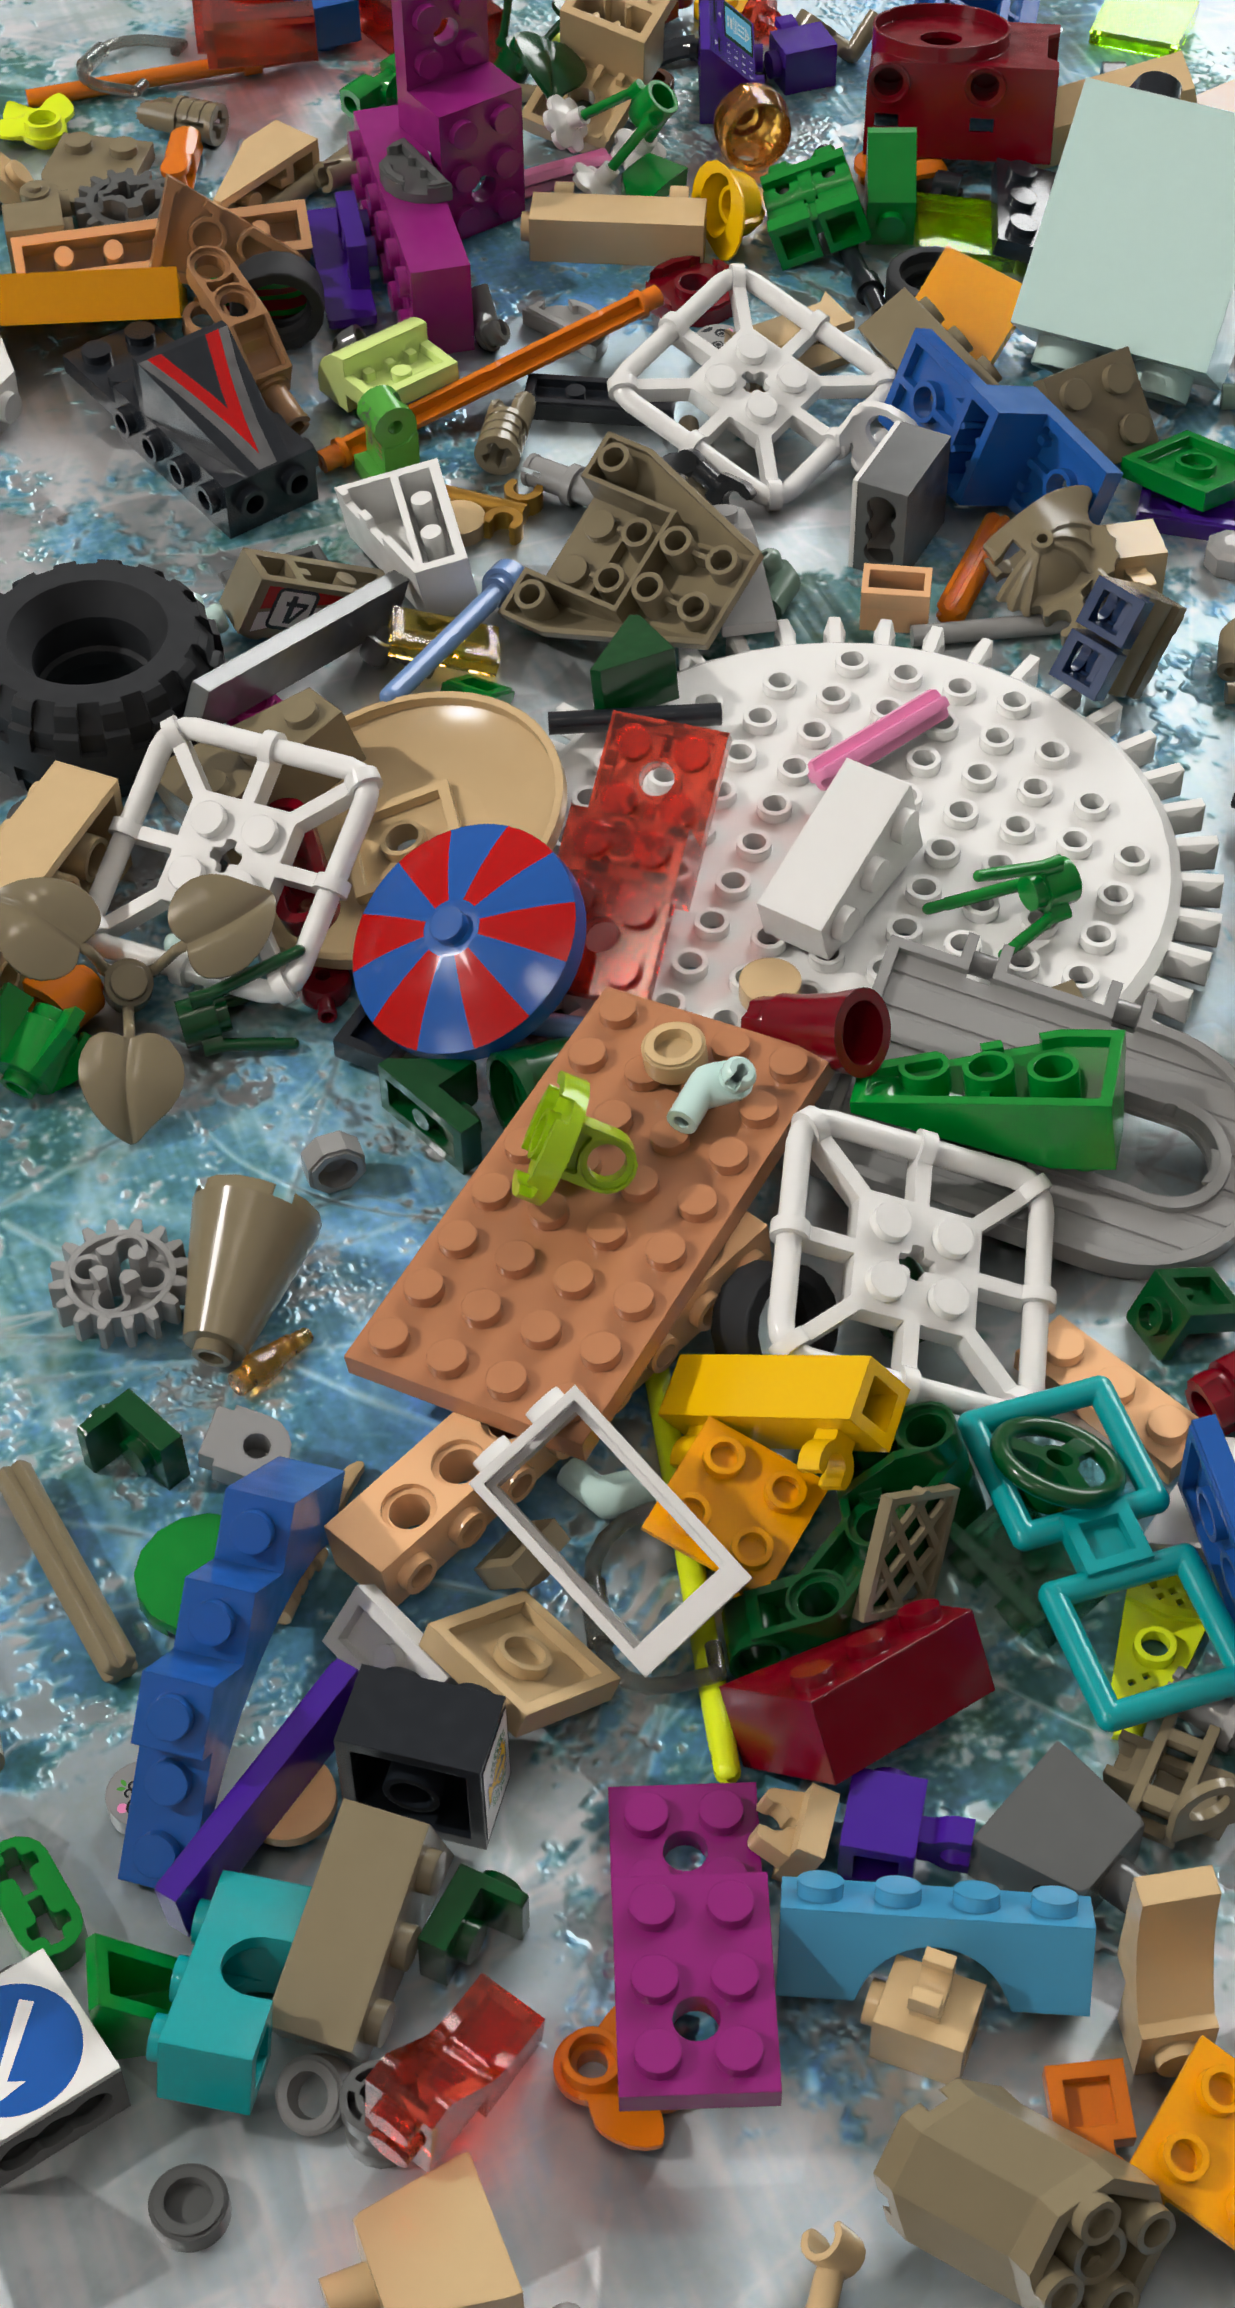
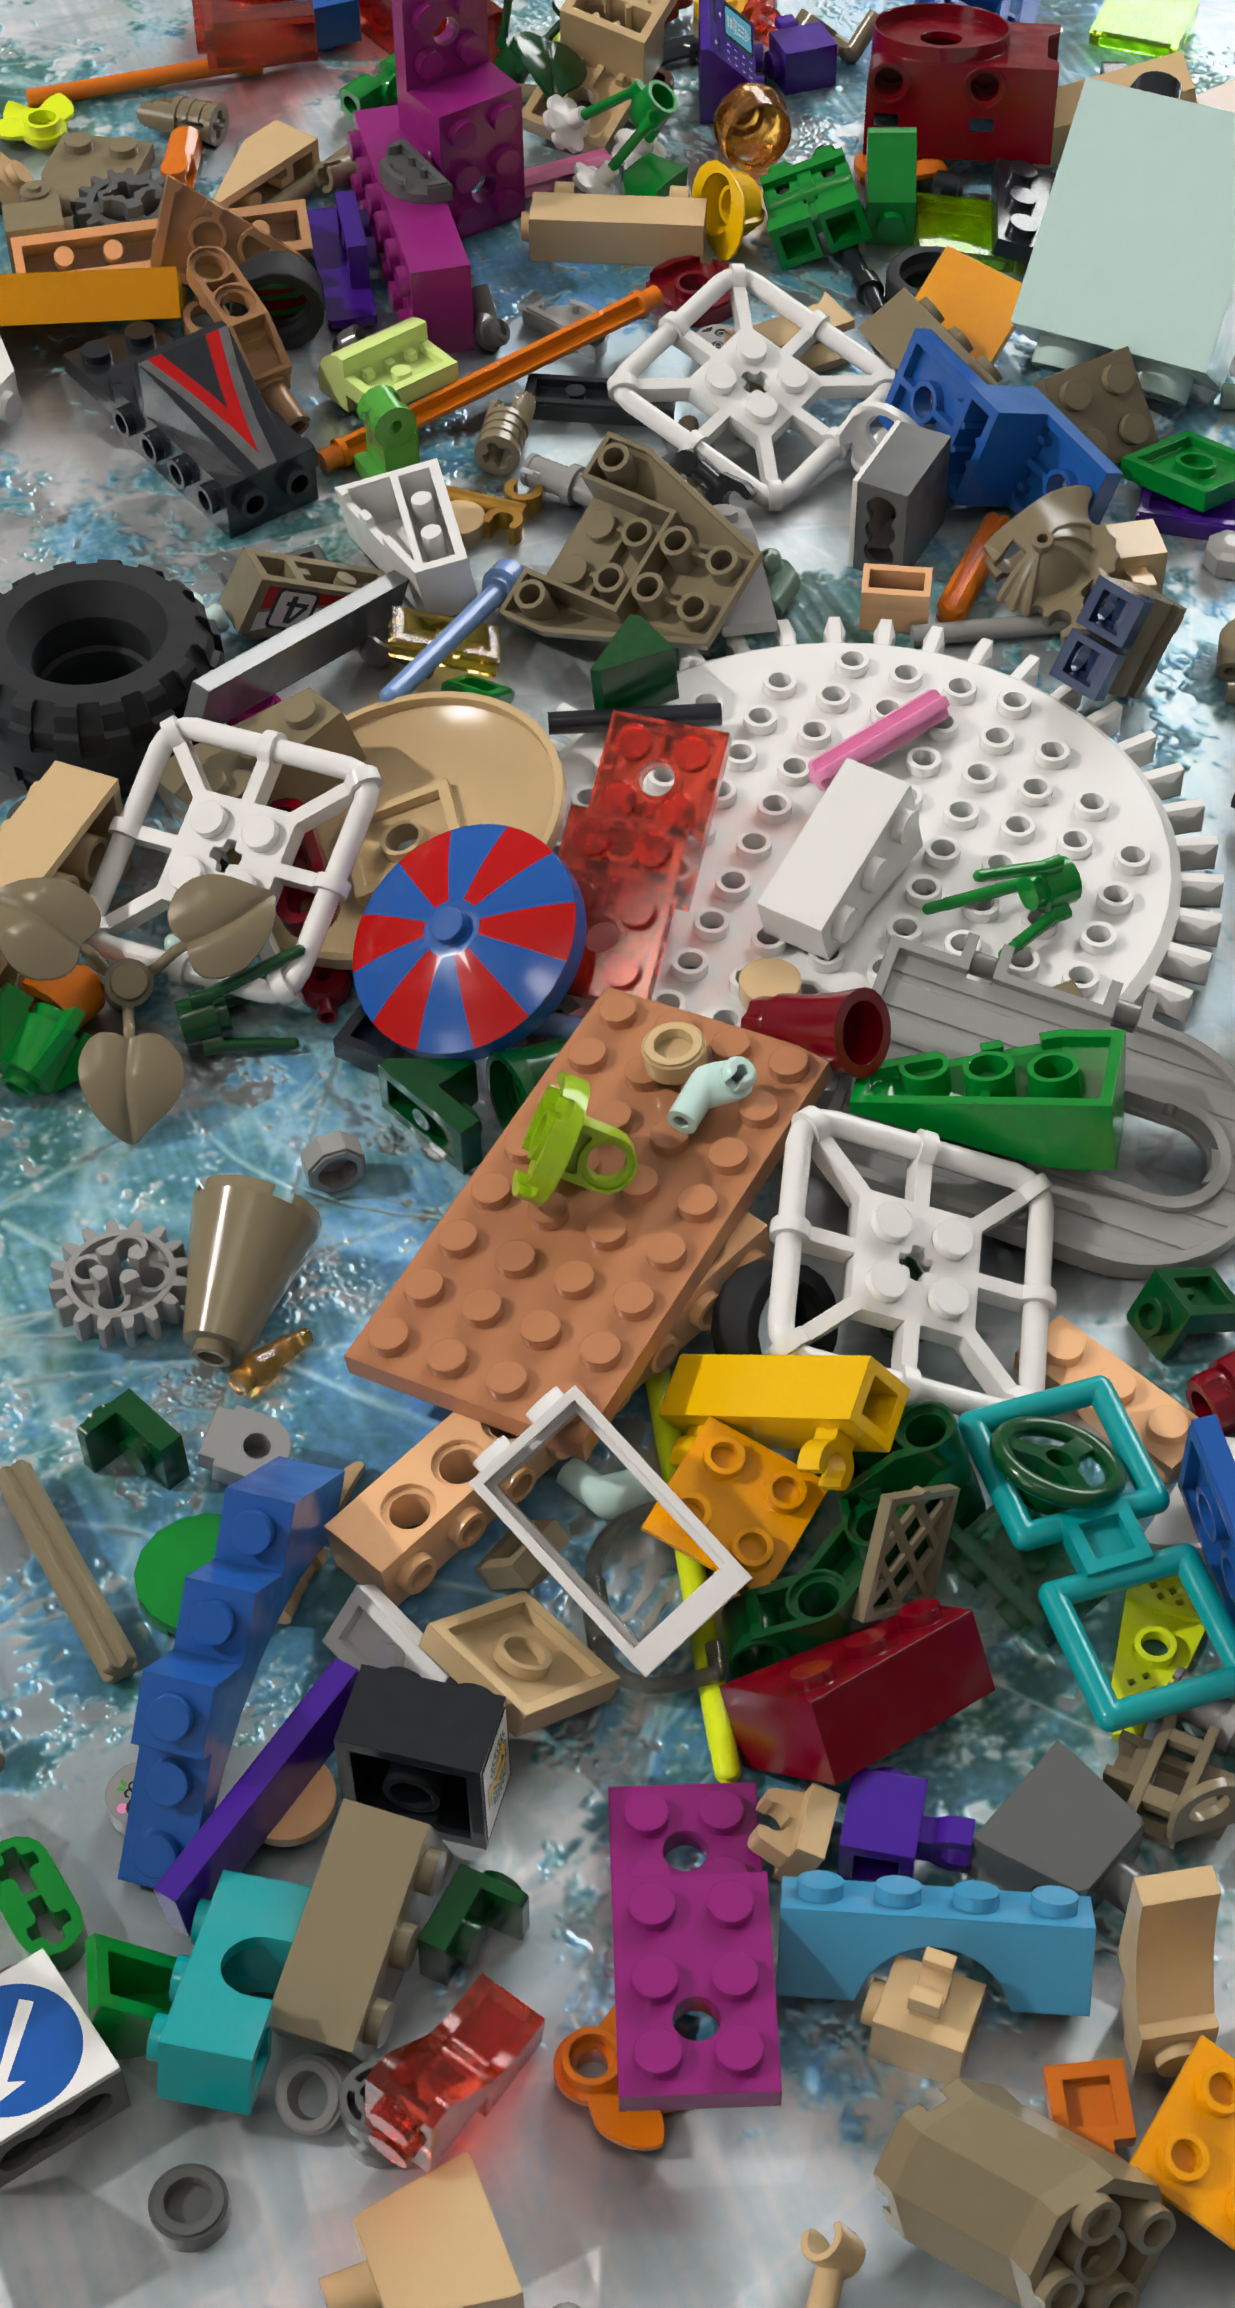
clear smoke piece [76,34,188,98] -> none

